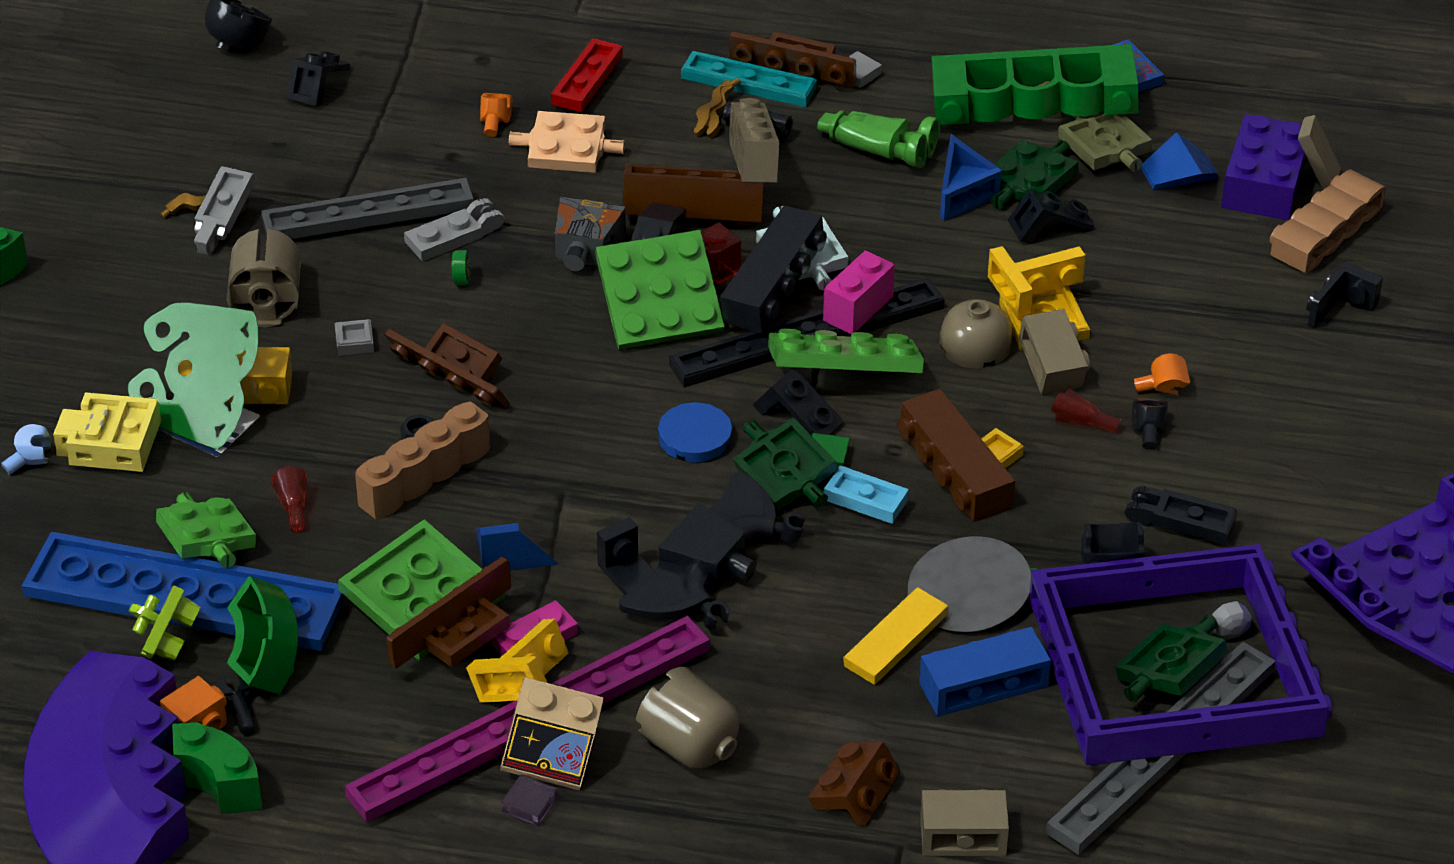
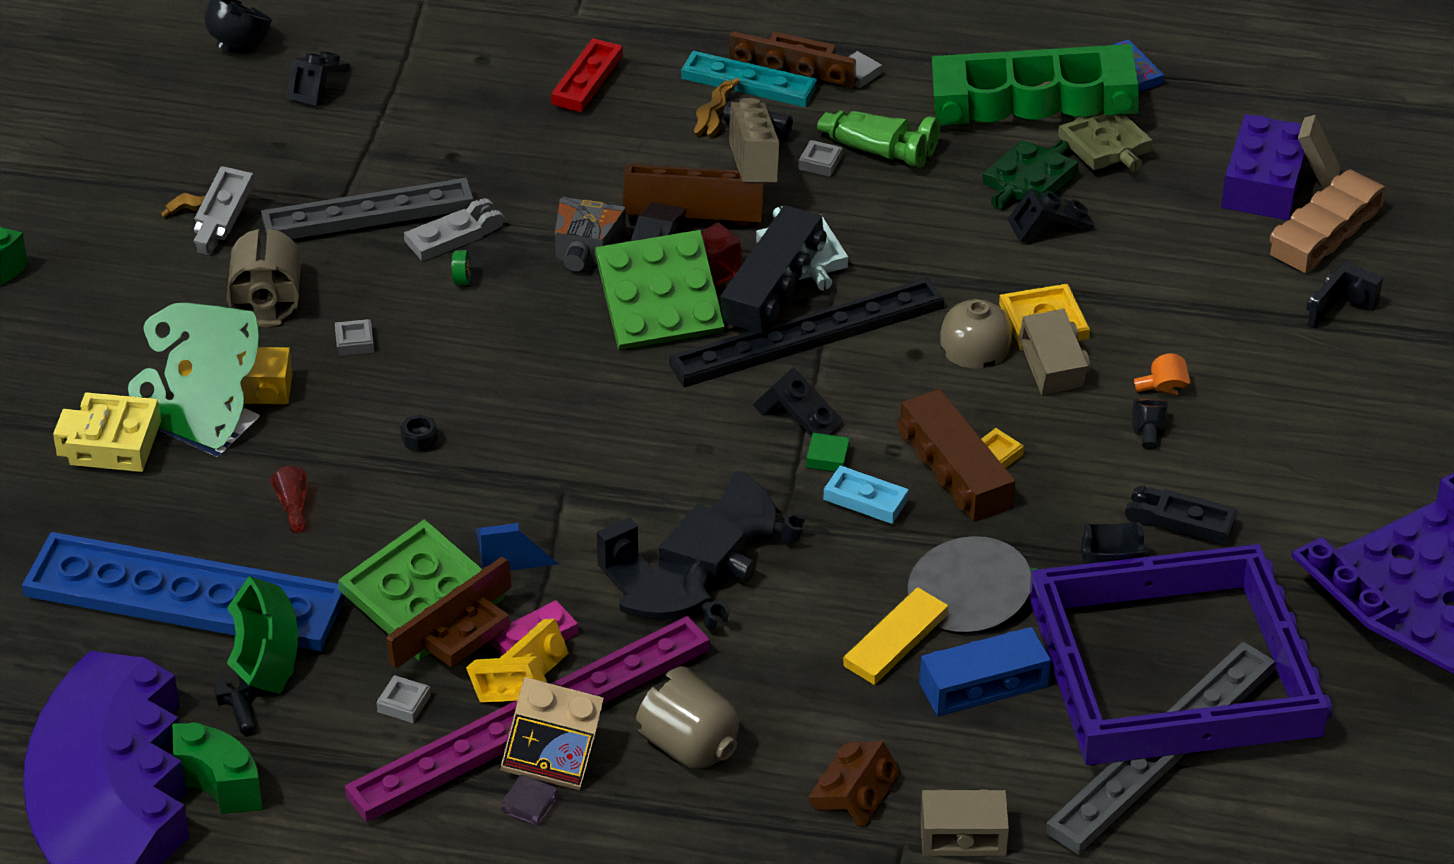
light blue piece [1,424,52,475] -> none
lime hips [128,585,201,661] -> none
bright green plate [156,492,256,568] -> none
orange brick [160,676,227,730] -> none
medium nougat brick [355,401,490,519] -> none
reddish brown bracket [384,323,510,409] -> none
orange piece [480,93,513,137] -> none
light nougat plate [509,111,625,173] -> none
blue tile [658,402,732,463] -> none
dark green plate [733,418,838,512] -> none
bright green plate [768,329,924,373] -> none
dark pink brick [823,250,895,334] -> none
blue slope [940,134,1002,221] -> none
yellow bracket [988,246,1086,320] -> none
clear red cone [1051,387,1121,433] -> none
dark green plate [1115,614,1228,702] -> none
blue slope [1141,132,1218,190] -> none
light grey tile [1212,601,1252,640] -> none
none -> light grey tile [376,675,431,723]
none -> light grey tile [799,140,842,177]

